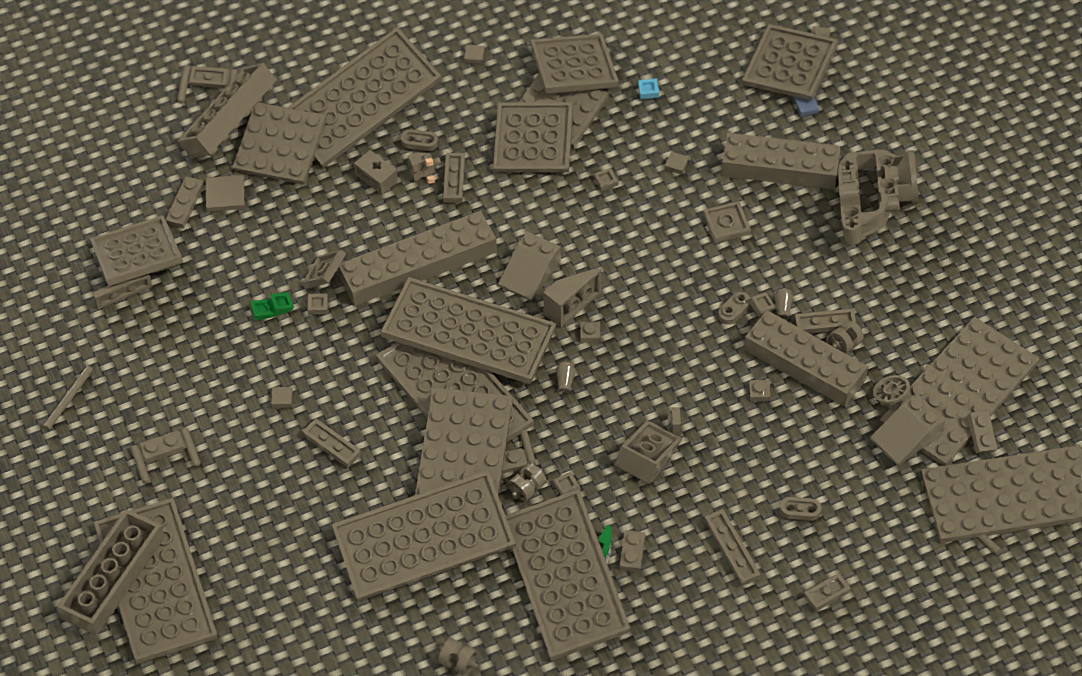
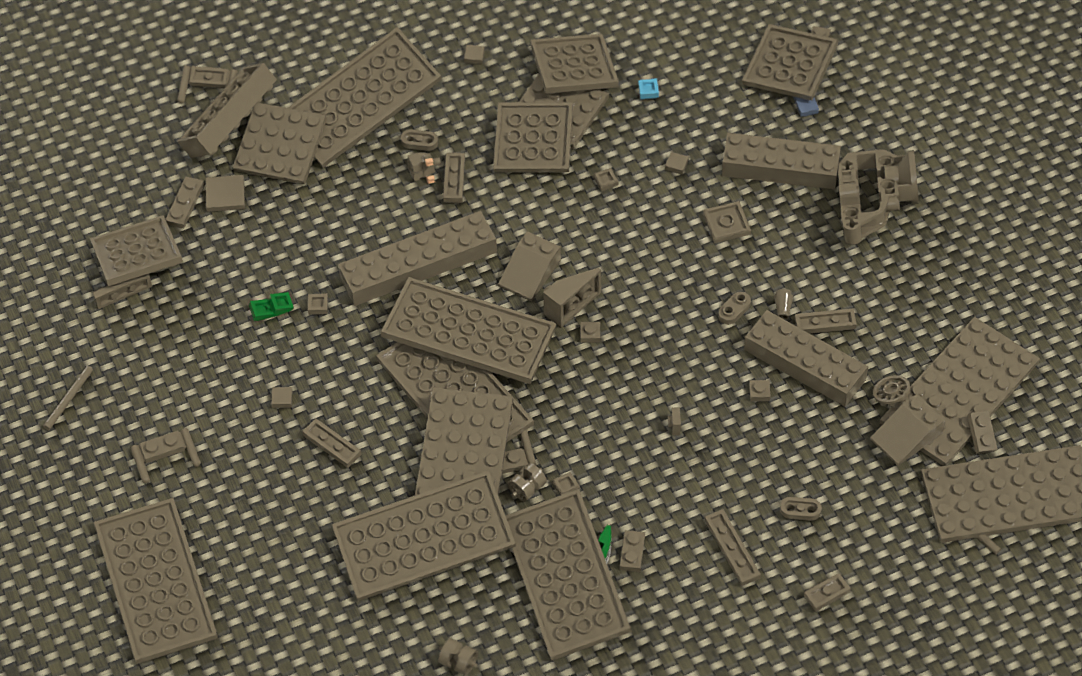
dark tan brick [57,509,164,636] -> none
dark tan tile [301,249,346,289] -> none
dark tan brick [354,150,398,195] -> none
dark tan cone [556,362,576,393] -> none
dark tan slope [615,420,682,484] -> none
dark tan tile [748,292,776,317] -> none
dark tan wheel [826,321,864,354] -> none

